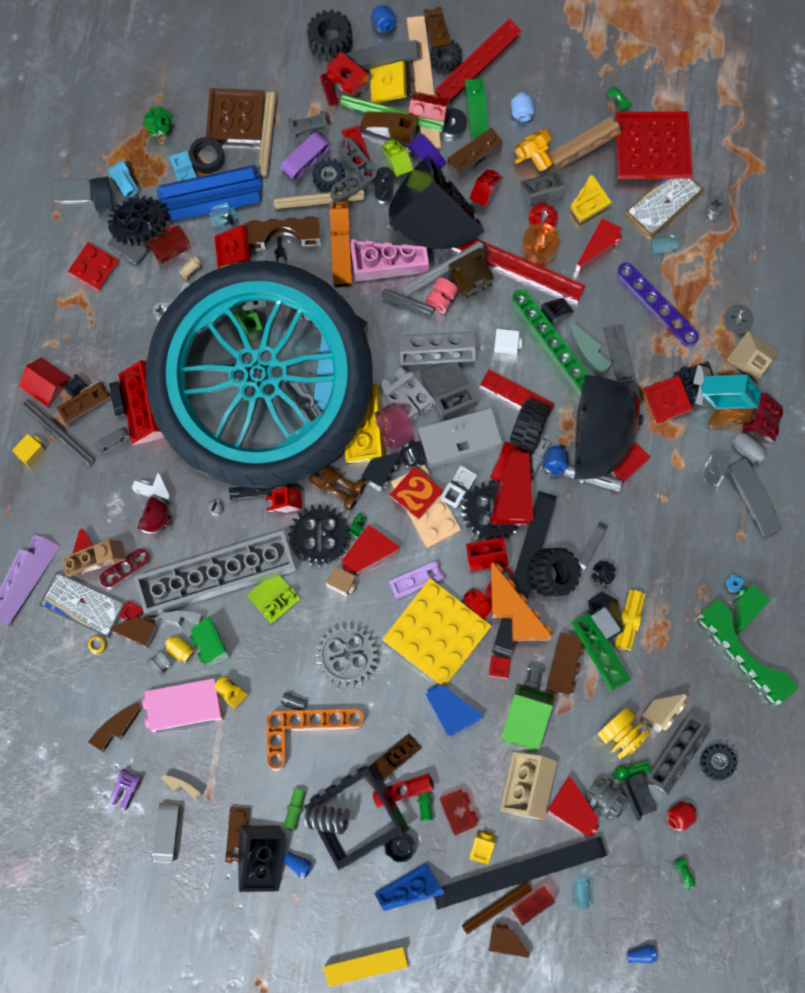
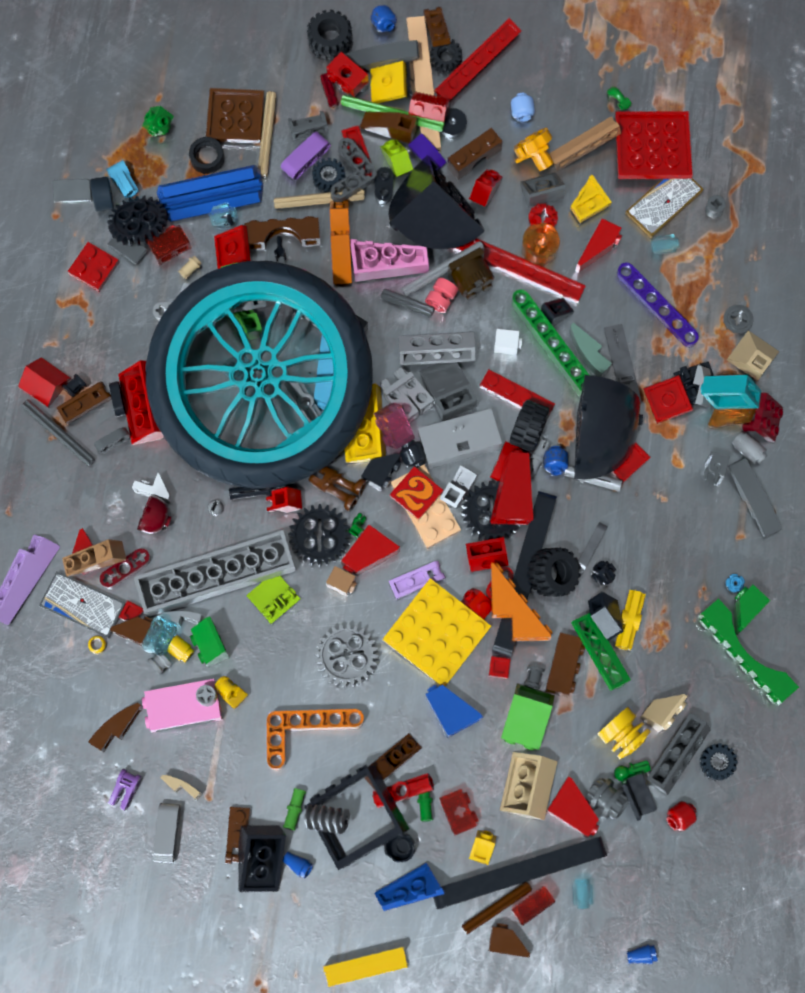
yellow brick [12,434,45,467] -> none
medium azure slope [169,151,196,181] -> none
dark grey pin [281,692,307,710] -> none
green slope [465,78,489,140] -> none
green arm [674,857,695,889] -> none
none -> clear light blue piece [142,616,177,656]
none -> light grey wheel [196,685,217,707]

